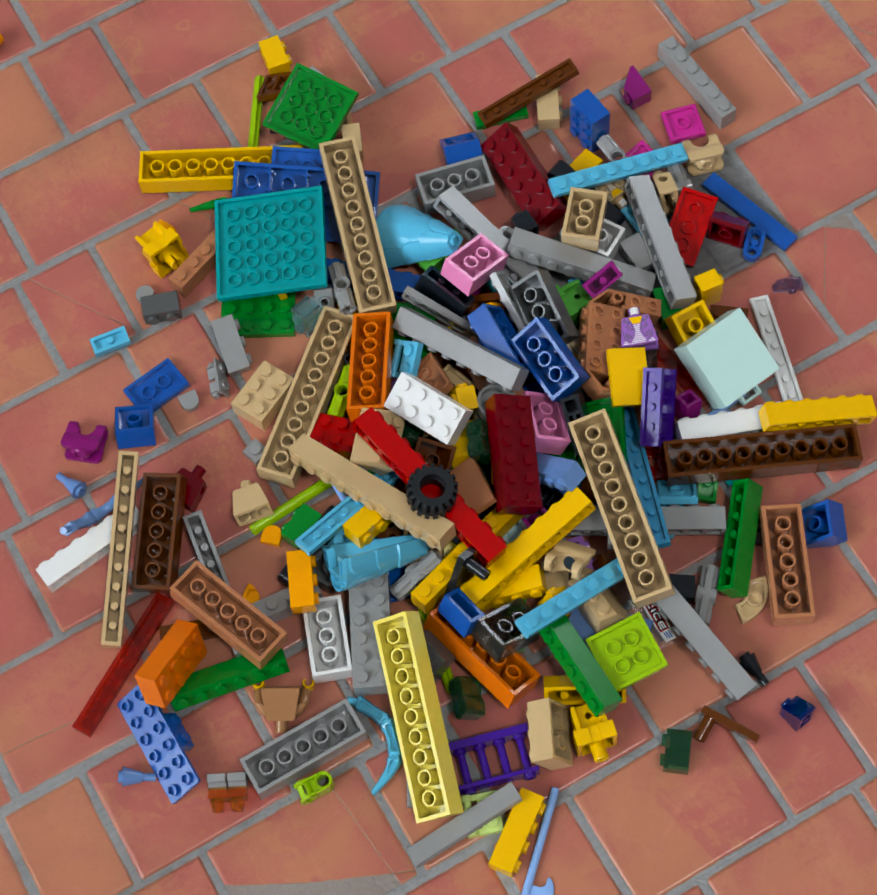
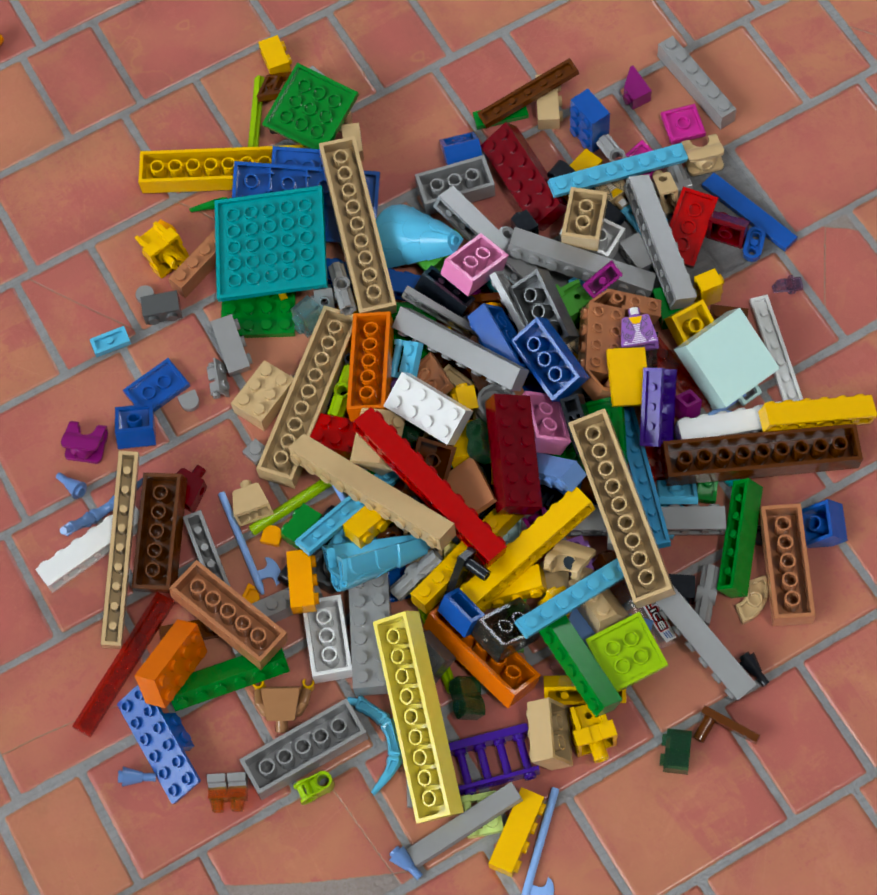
black tyre [406,463,458,519] -> none
clear blue slope [779,696,816,732] -> none
none -> light blue piece [218,492,281,595]
none -> medium blue cone [389,845,423,880]

